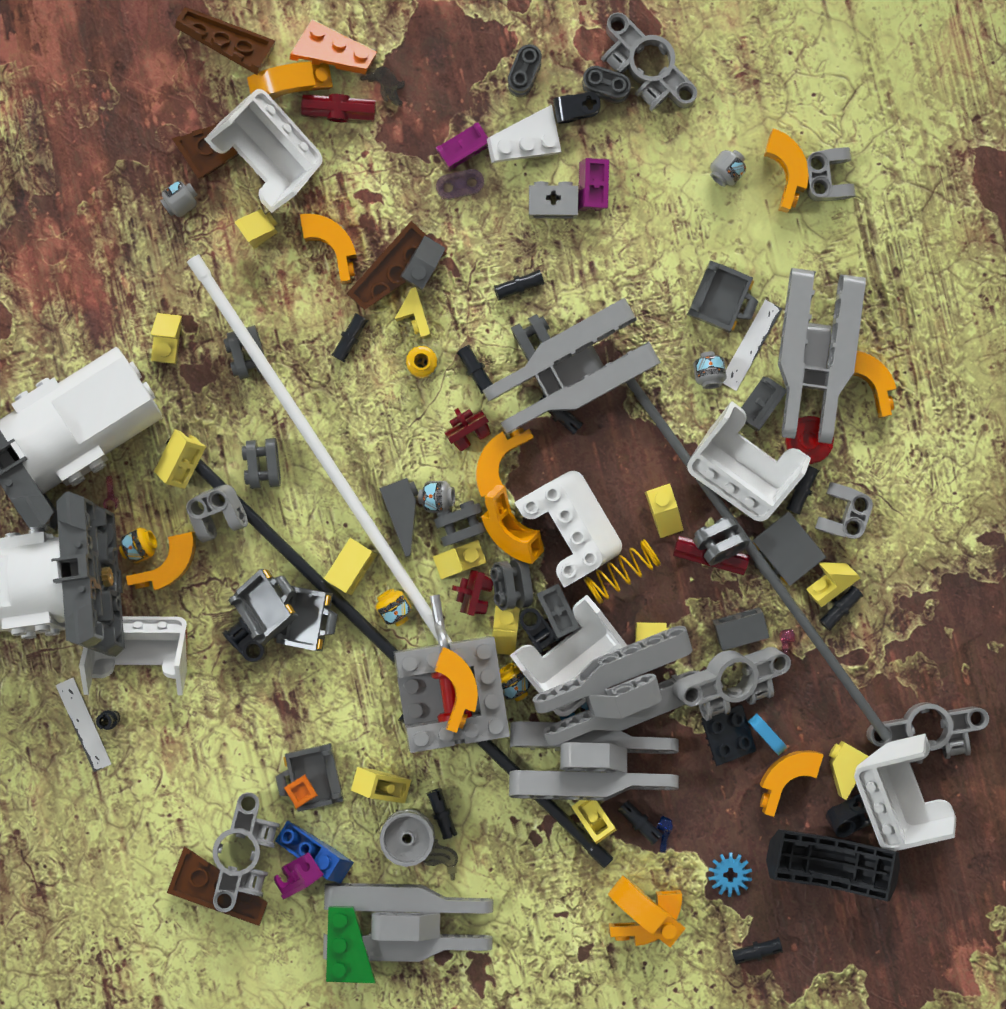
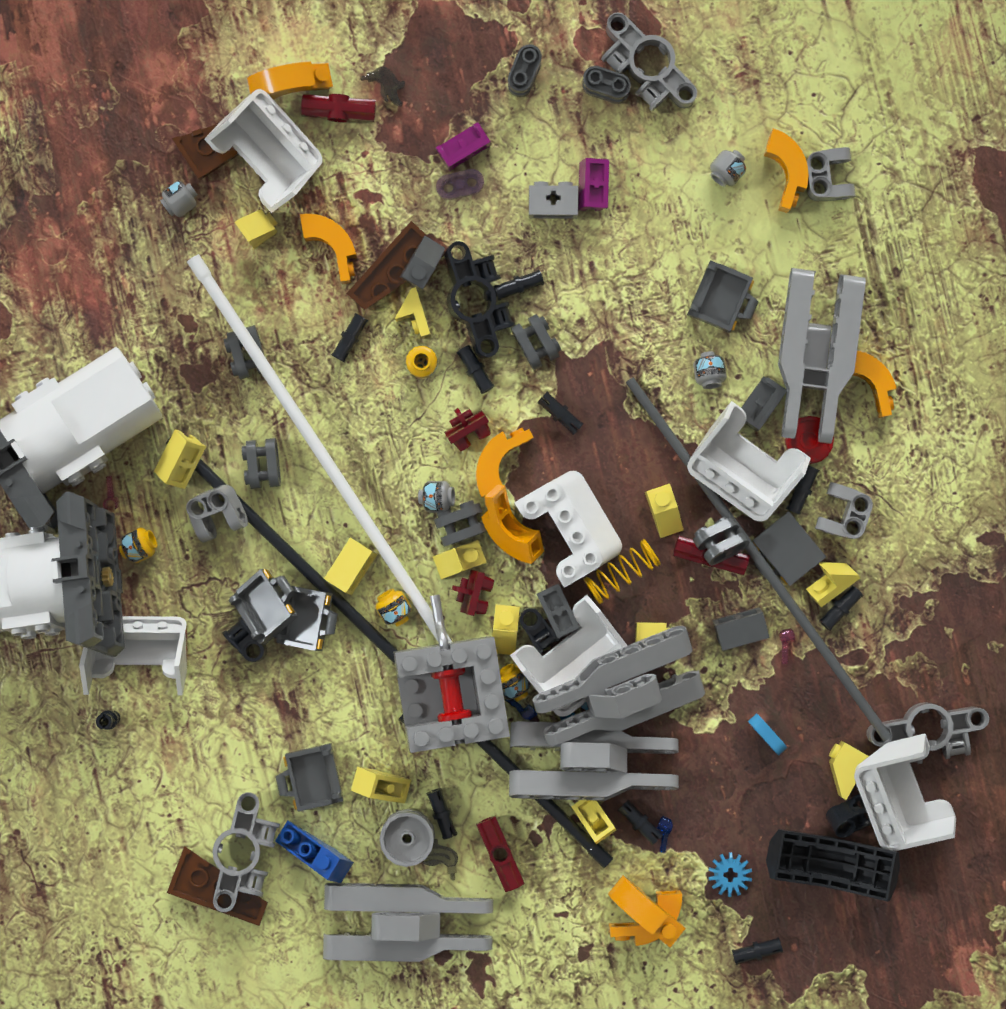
white sticker [56,678,111,772] -> none
light orange arch [126,532,196,590] -> none
light yellow slope [151,313,182,364] -> none
reddish brown wing [175,7,275,75] -> none
magenta hinge [274,852,324,900] -> none
orange tile [284,774,318,809] -> none
wing [289,20,377,74] -> none
green wing [326,906,376,983] -> none
dark grey slope [379,478,418,557] -> none
light orange arch [434,647,478,733] -> none
light grey beam [483,298,661,434] -> none
white wing [487,105,562,163] -> none
dark grey brick [490,559,533,611] -> none
black piece [553,92,600,124] -> none
light grey piece [673,647,791,721] -> none
black hinge [701,704,757,766] -> none
white sticker [722,299,782,391] -> none
light orange arch [760,750,823,817] -> none
none -> black piece [444,241,515,359]
none -> dark red piece [476,815,525,892]
none -> hand [504,699,537,720]

